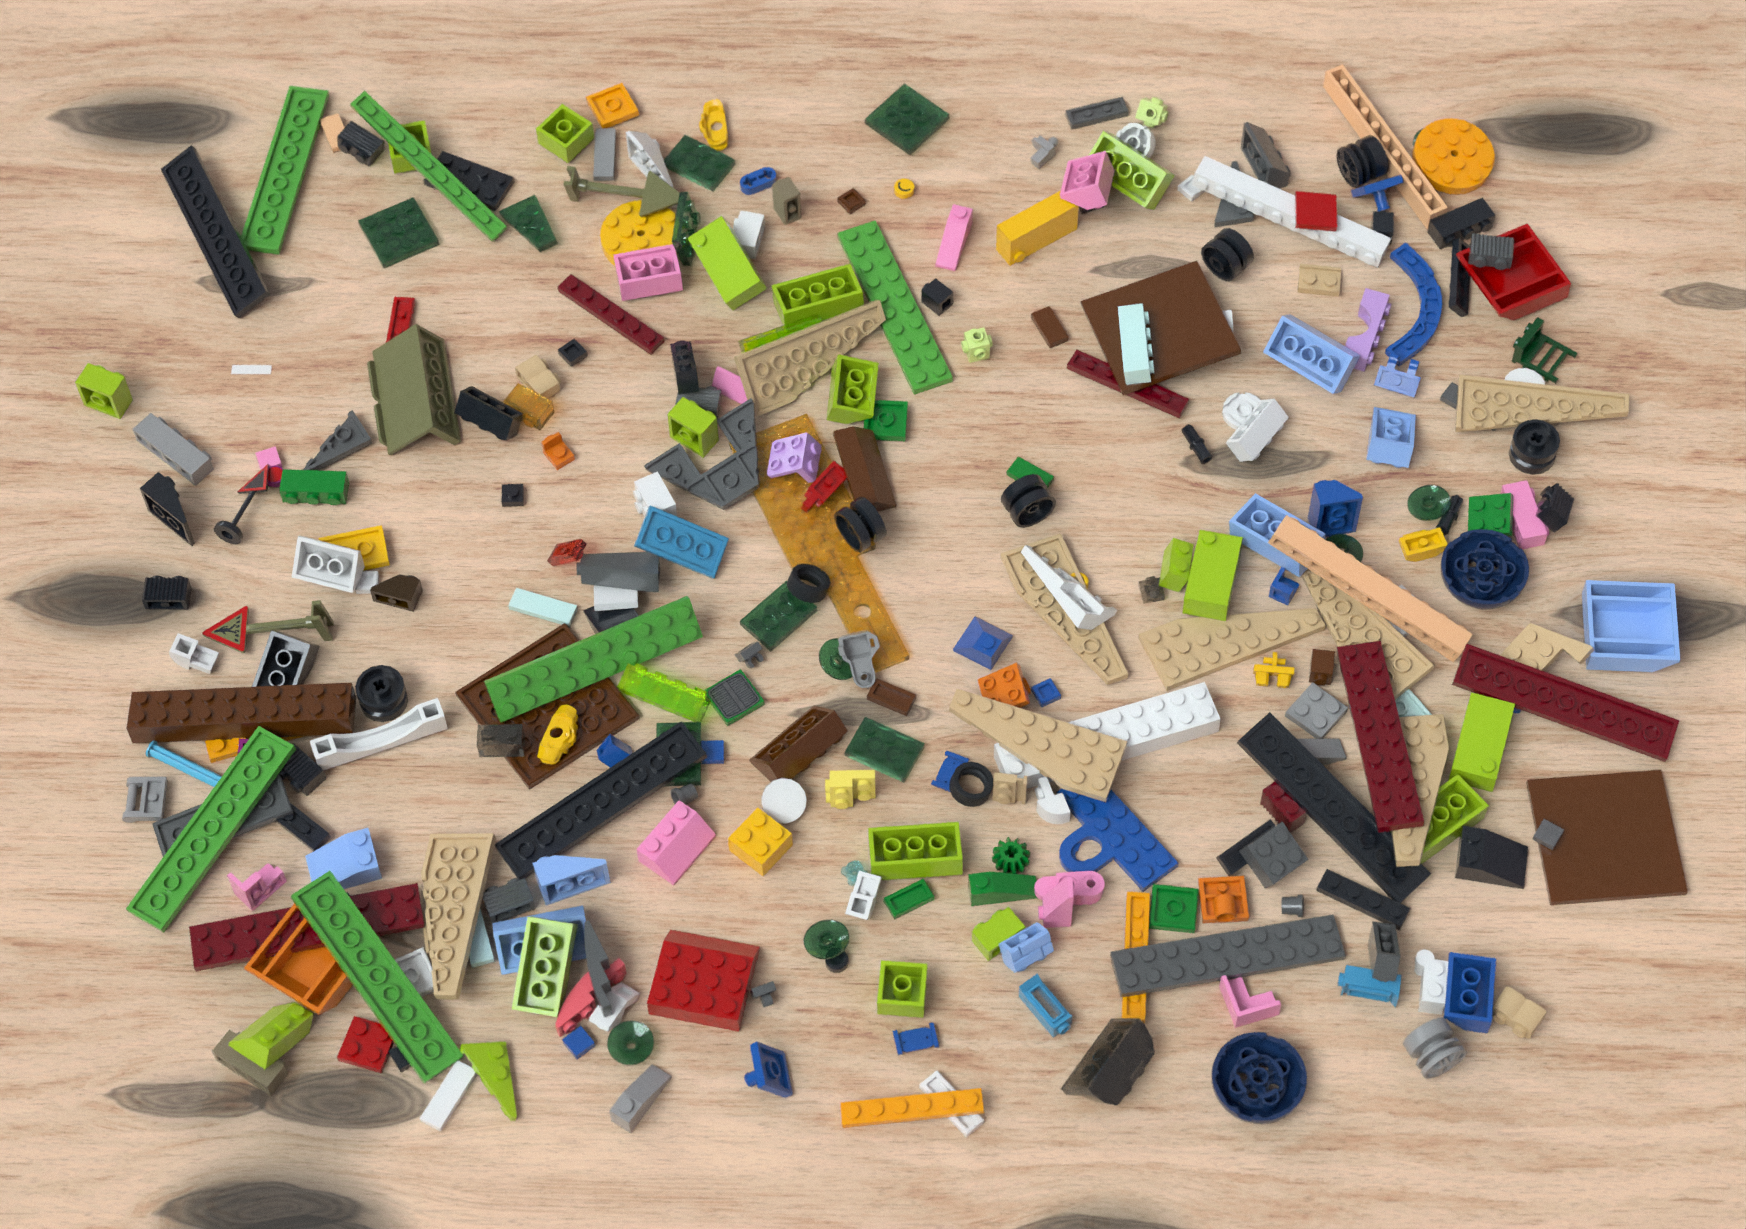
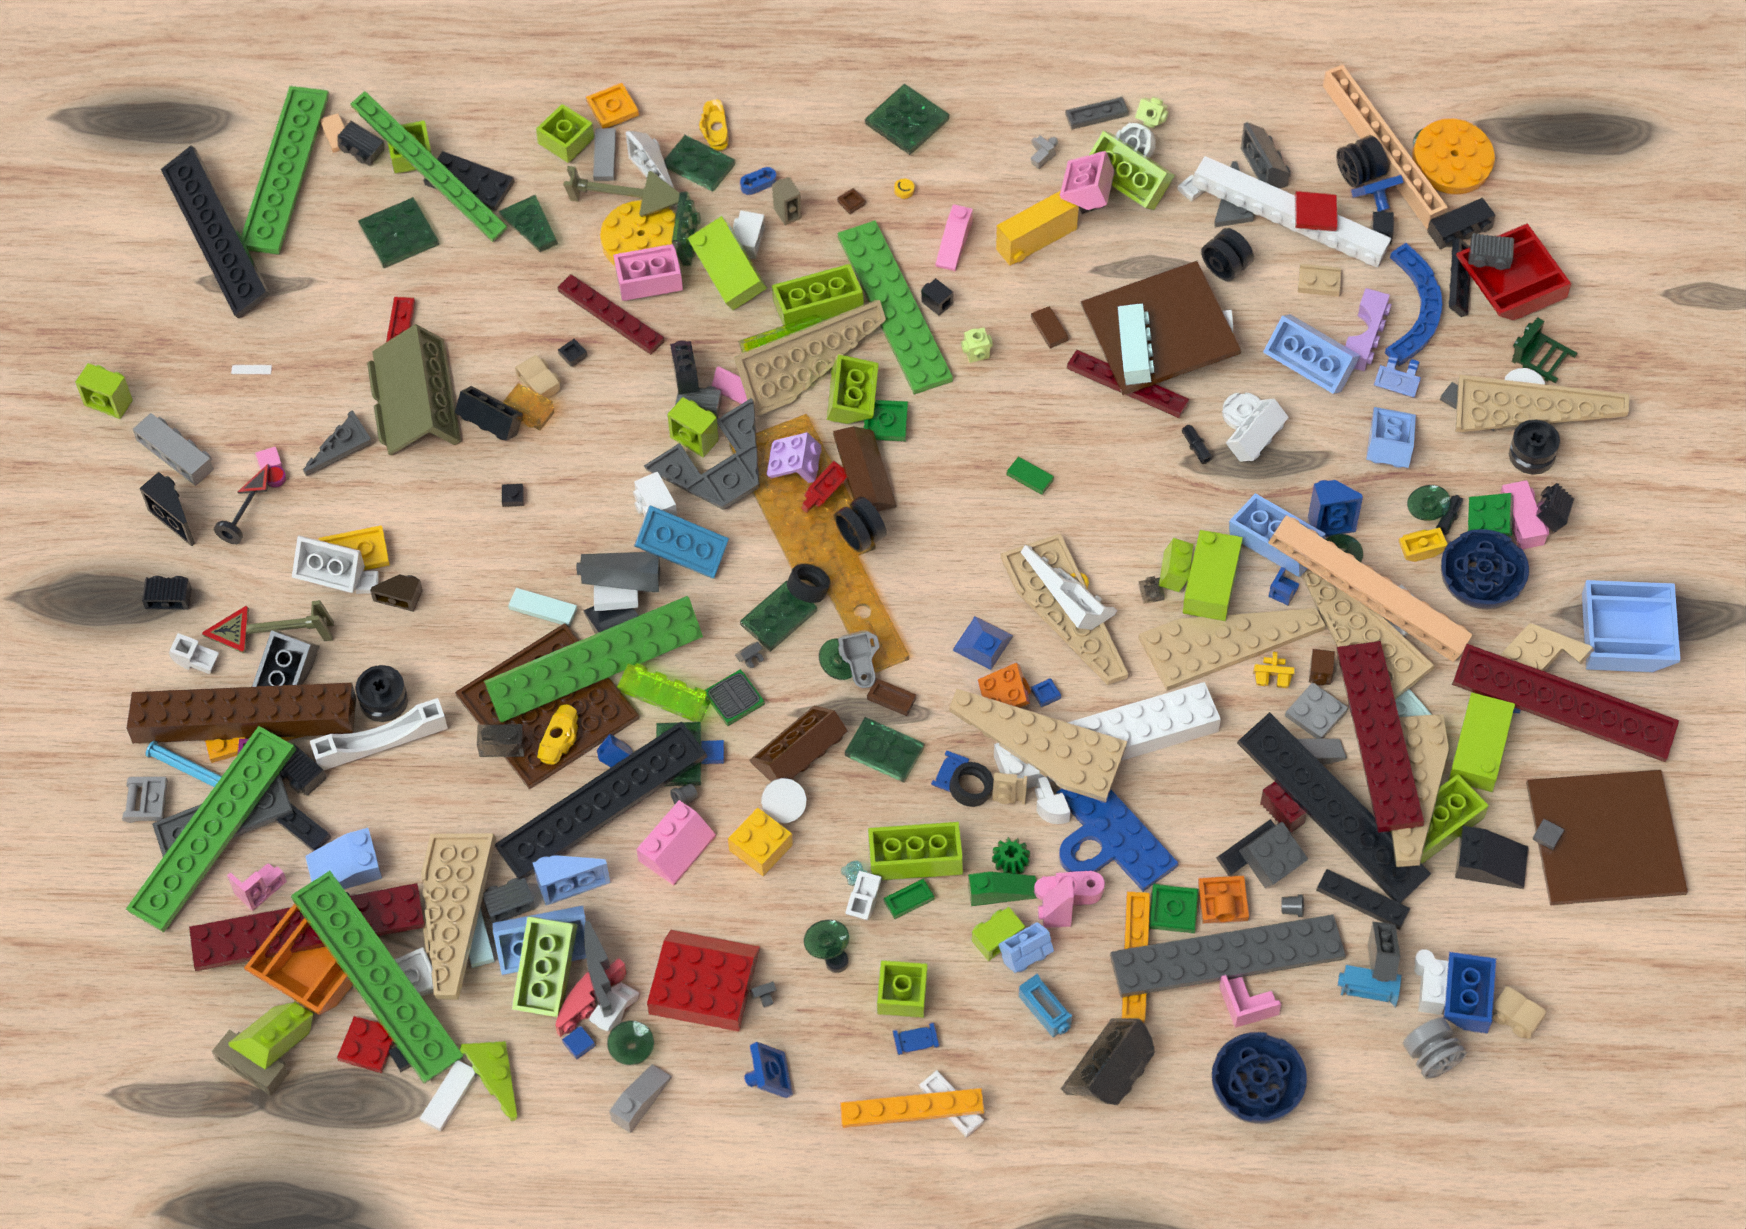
green brick [279,469,349,505] -> none
orange bracket [541,432,575,470] -> none
clear red plate [547,539,587,566] -> none
light yellow plate [825,770,876,809] -> none
black wheel [1001,474,1056,528] -> none

